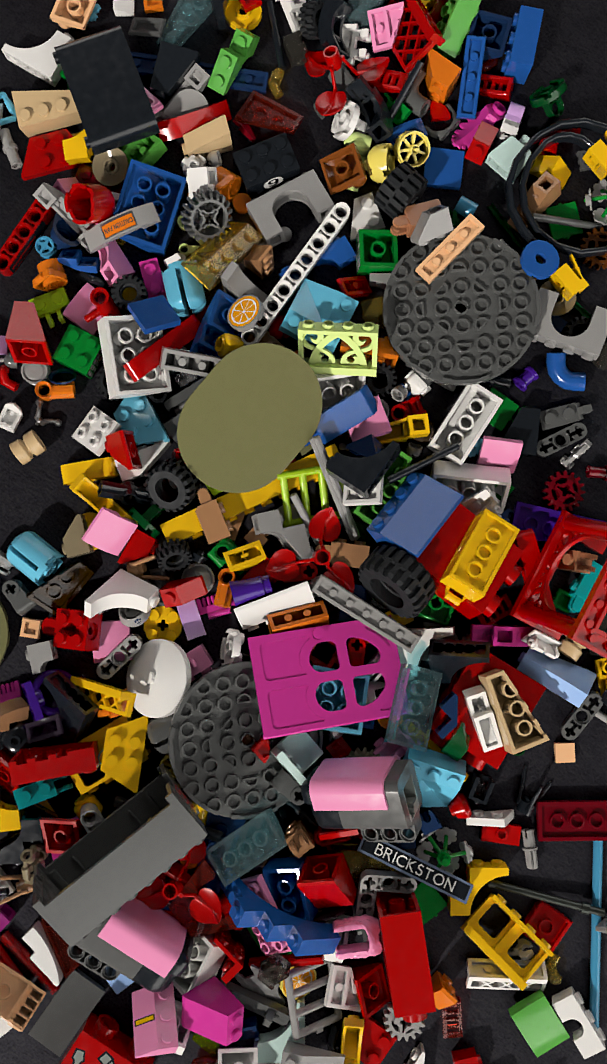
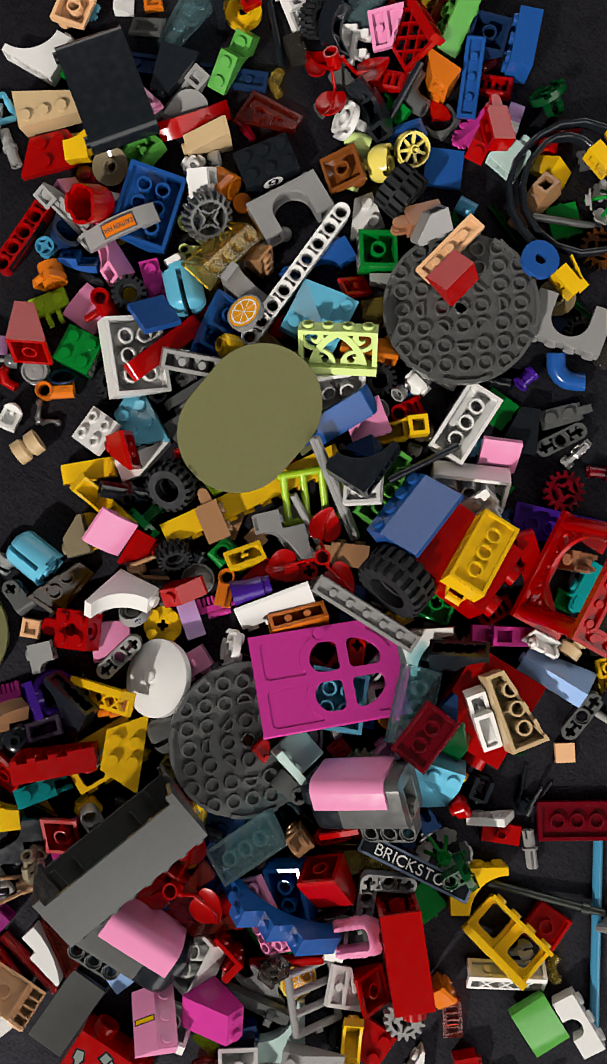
none -> dark red tile [391,700,460,775]
none -> red slope [425,249,479,307]
none -> dark green tile [440,851,480,892]
none -> red hinge [479,93,516,151]

